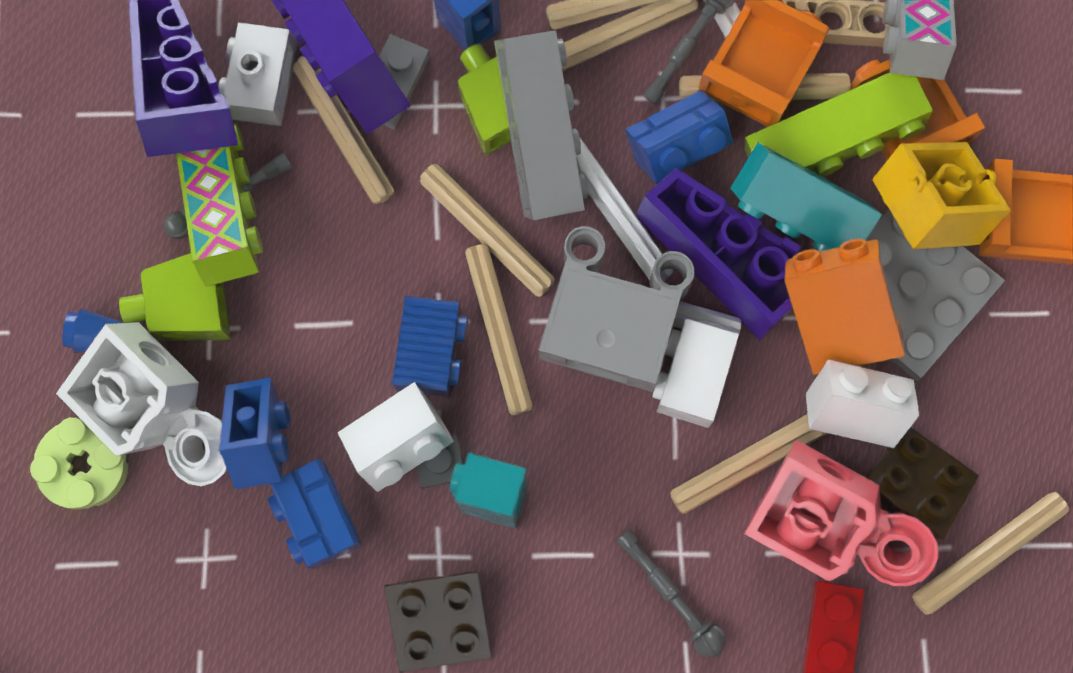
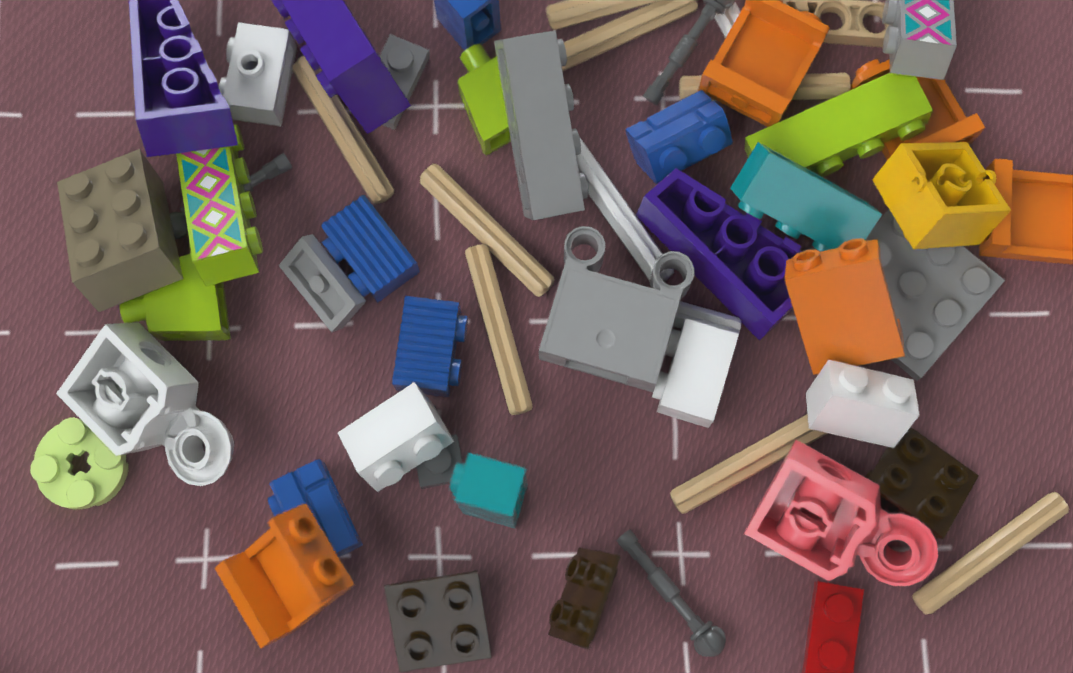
blue cone [62,309,124,353] -> none
blue brick [219,378,291,489] -> none
none -> dark tan brick [57,149,183,312]
none -> orange panel [214,503,355,649]
none -> light grey plate [278,234,366,332]
none -> blue brick [321,195,420,303]
none -> dark brown hinge [548,547,621,649]

